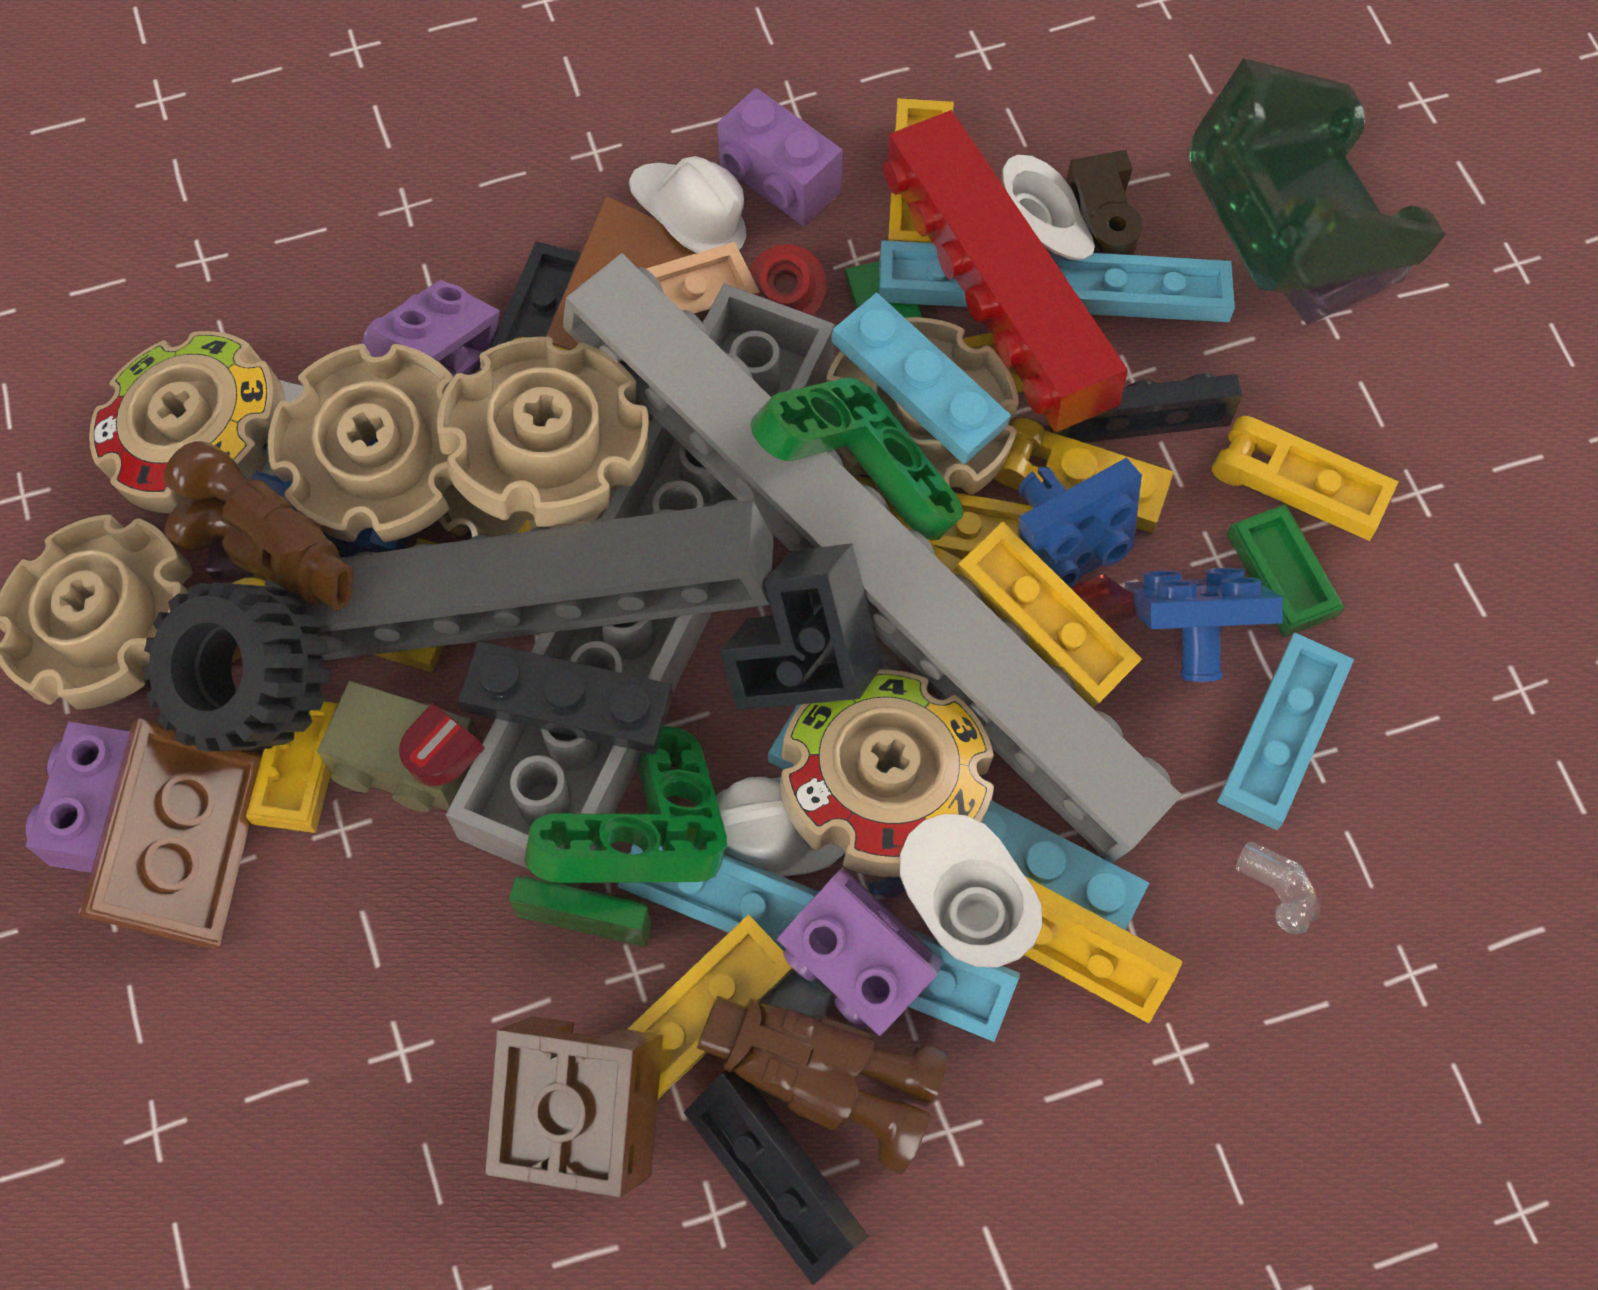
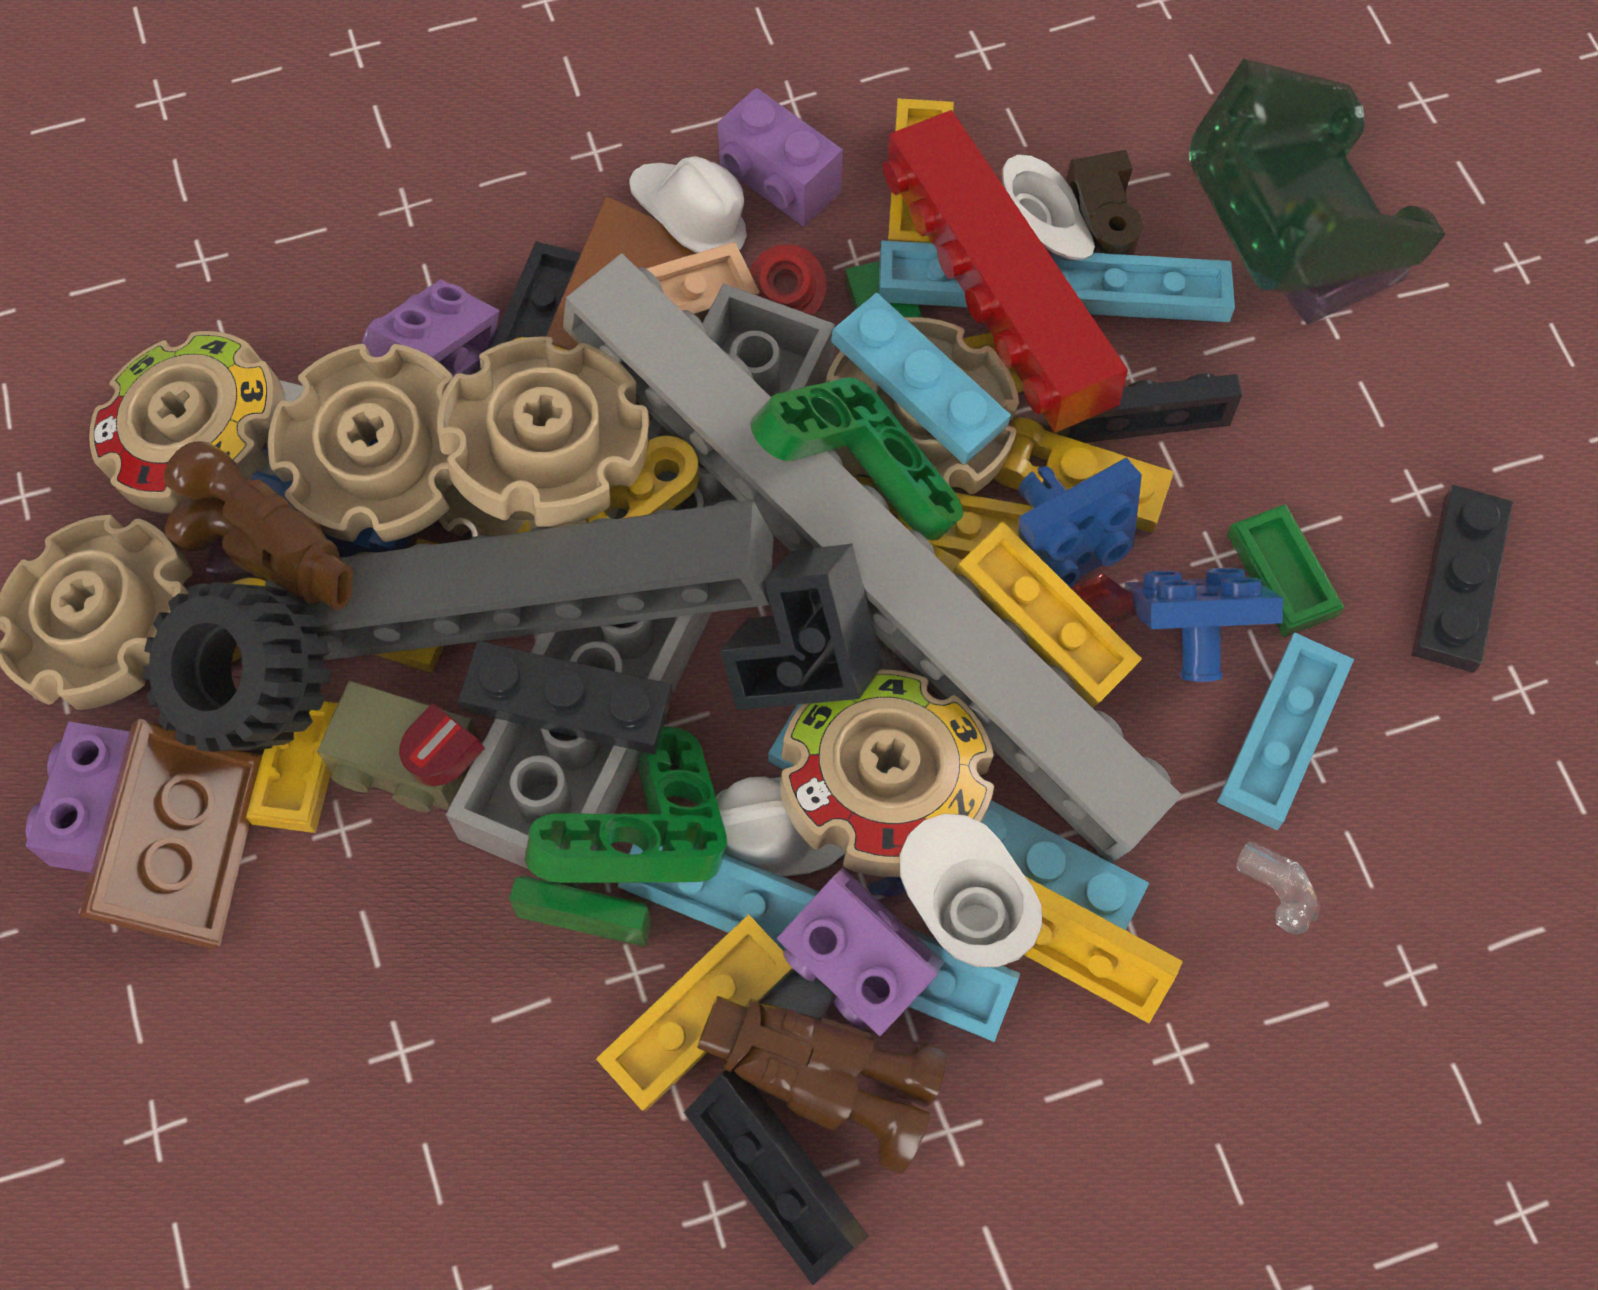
piece [485,1016,663,1198] -> none
yellow plate [1212,416,1399,541] -> none
none -> yellow plate [586,436,699,523]
none -> black plate [1412,485,1513,673]

